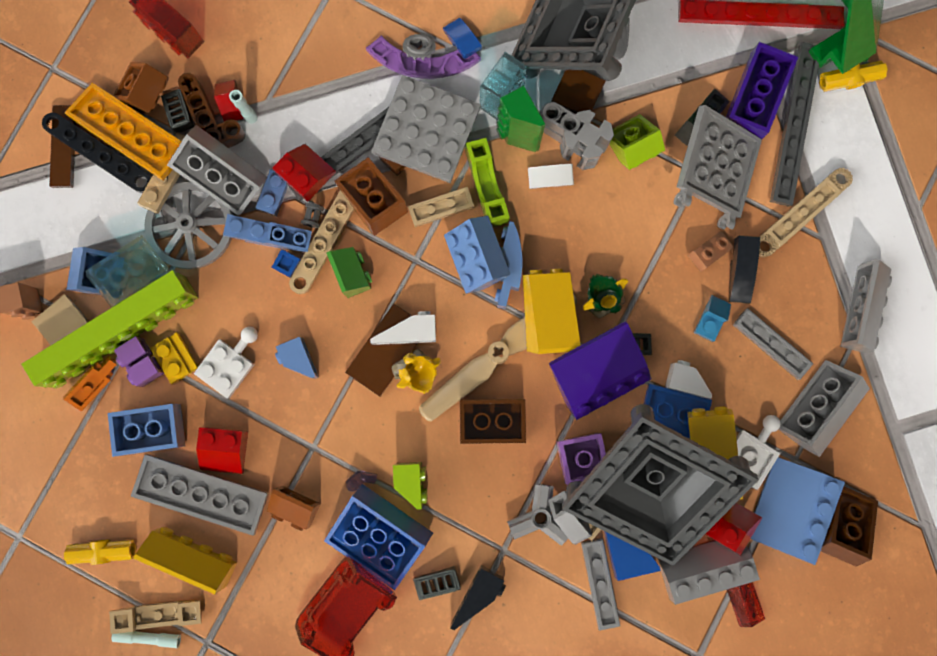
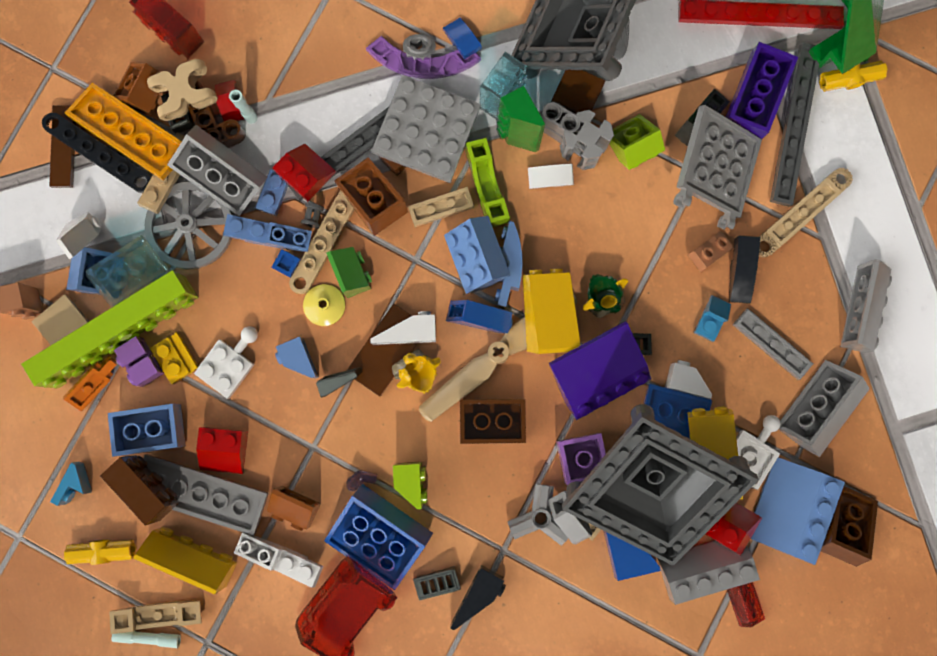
light grey tile [581,538,620,631] -> none
none -> dark azure slope [50,462,92,506]
none -> white slope [56,212,101,259]
none -> reddish brown brick [100,455,180,526]
none -> tan piece [147,59,217,121]
none -> white slope [234,533,323,588]
none -> light yellow dish [303,284,345,326]
none -> pearl dark grey slope [316,367,363,398]
none -> blue slope [446,300,513,333]

